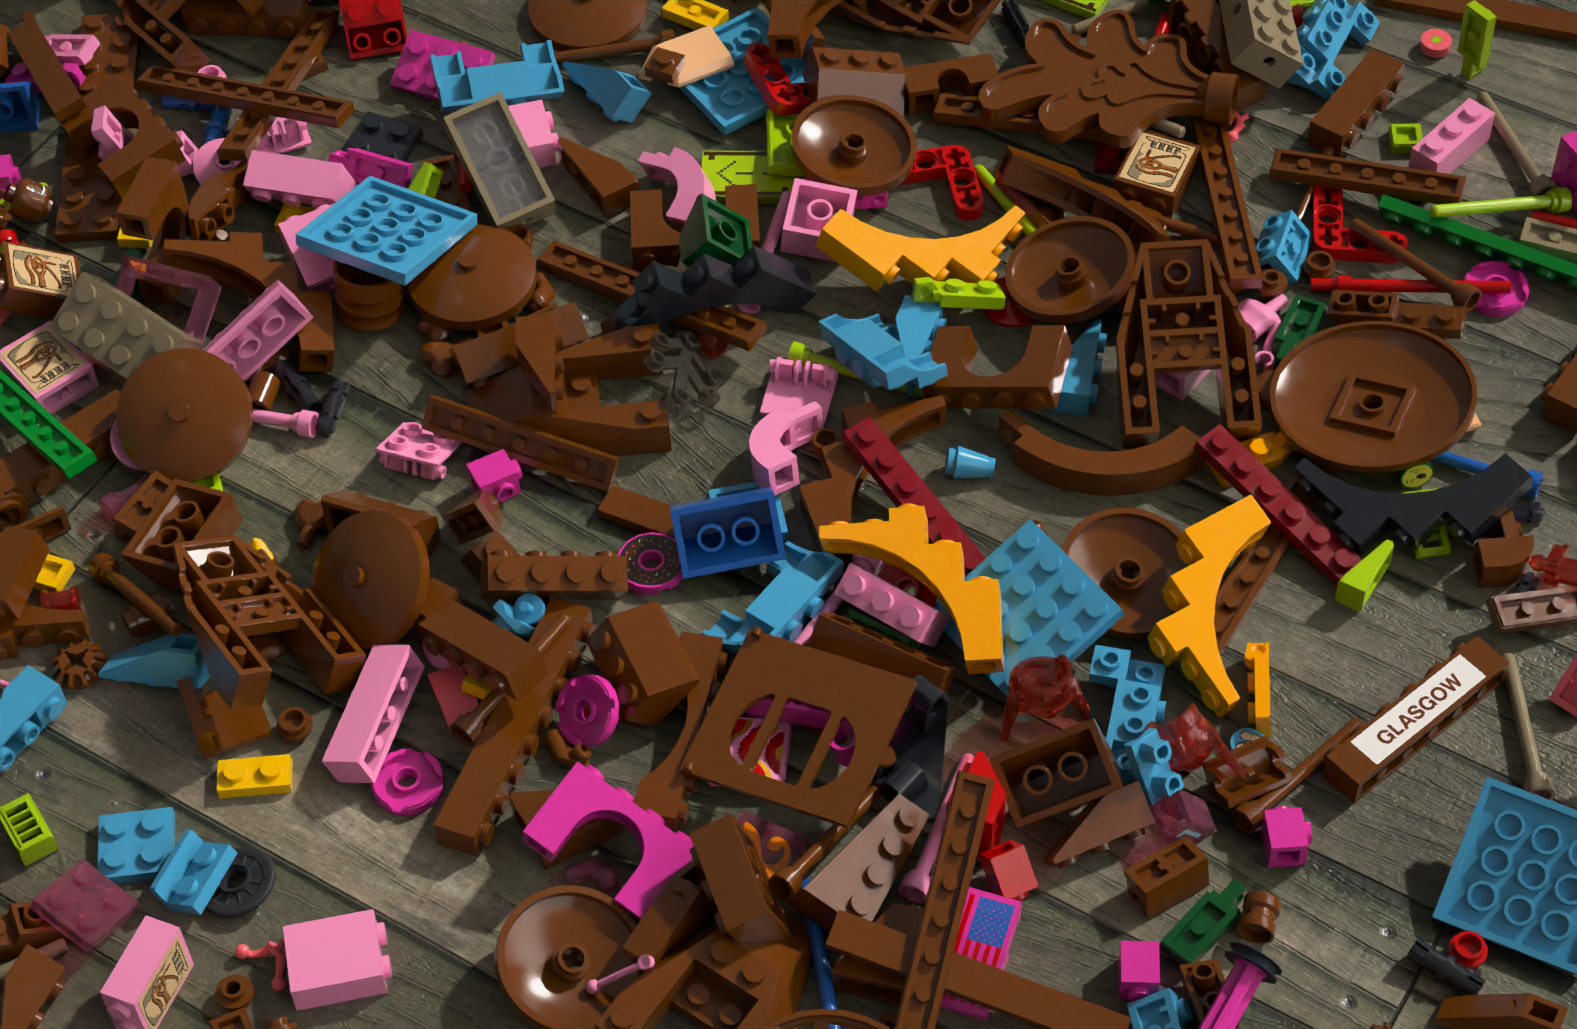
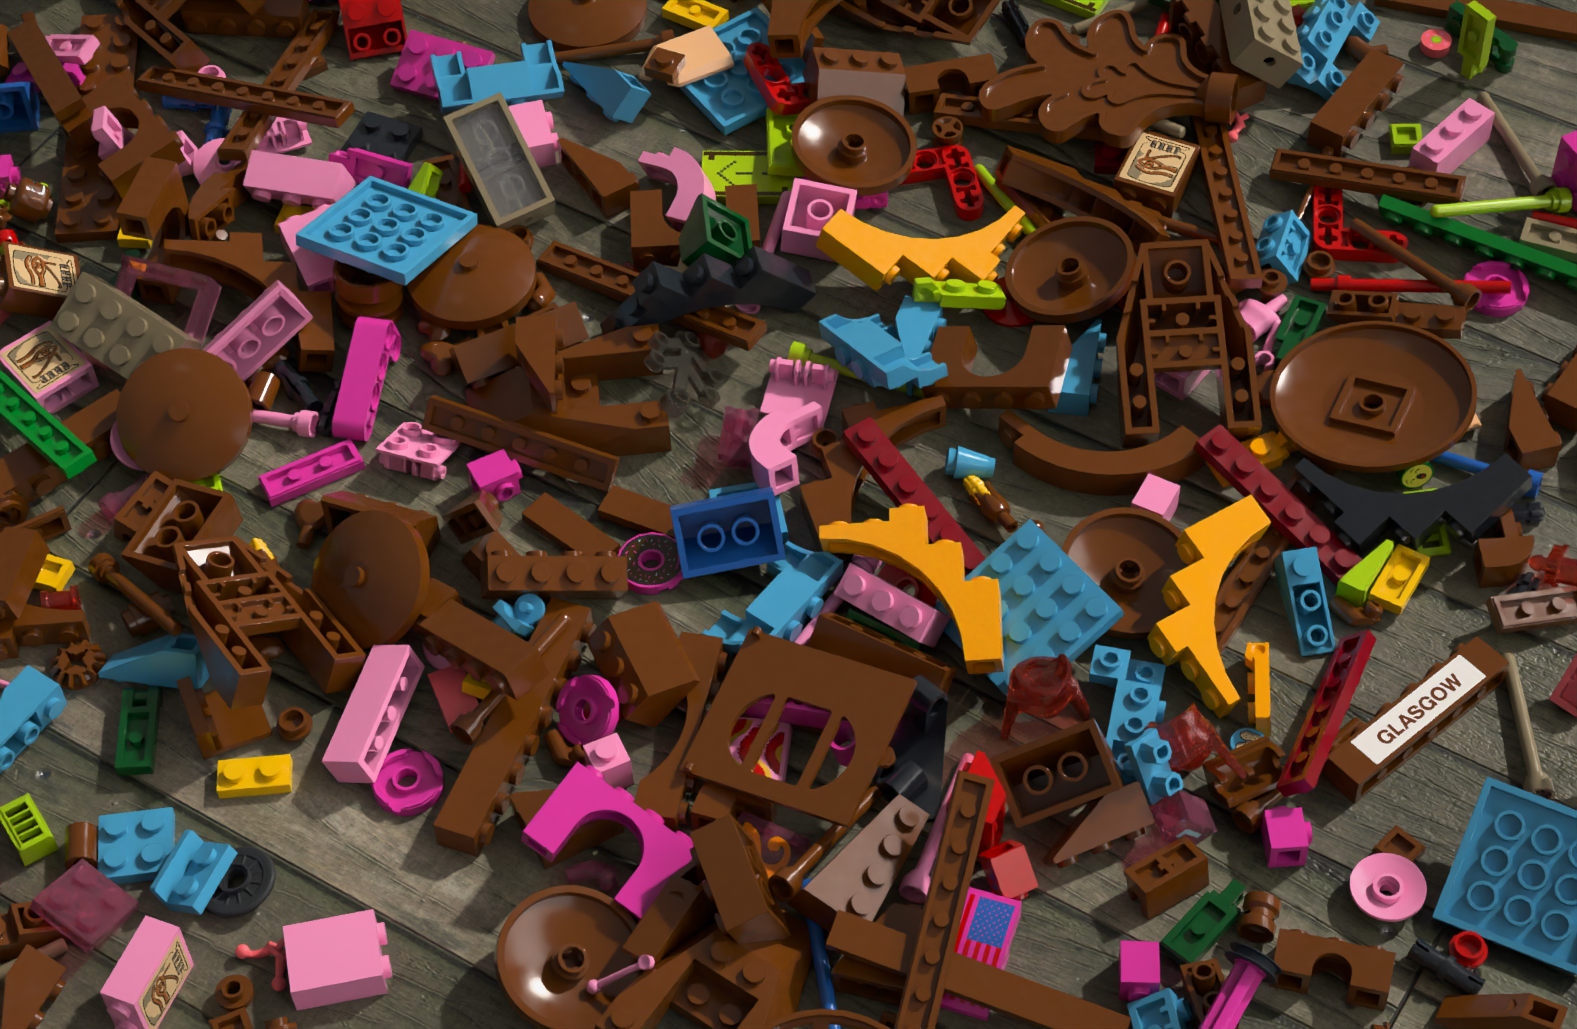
none -> reddish brown piece [65,822,97,873]
none -> dark green plate [114,686,163,776]
none -> dark pink tile [257,438,365,507]
none -> dark pink beam [332,316,401,442]
none -> reddish brown tile [521,492,621,556]
none -> bright pink brick [583,733,634,789]
none -> reddish brown brick [691,782,777,831]
none -> clear pink hips [718,406,759,468]
none -> reddish brown wheel [932,116,963,148]
none -> reddish brown piece [963,475,1018,533]
none -> bright pink brick [1131,474,1180,521]
none -> reddish brown arch [1269,928,1396,1011]
none -> dark azure slope [1273,547,1336,657]
none -> dark red plate [1276,629,1376,797]
none -> reddish brown arm [1328,595,1383,626]
none -> reddish brown arm [1343,36,1389,63]
none -> bright pink dish [1349,853,1427,922]
none -> yellow plate [1368,544,1431,615]
none -> reddish brown tile [1371,825,1426,864]
none -> dark green plate [1445,0,1518,73]
none -> reddish brown slope [1504,369,1562,472]

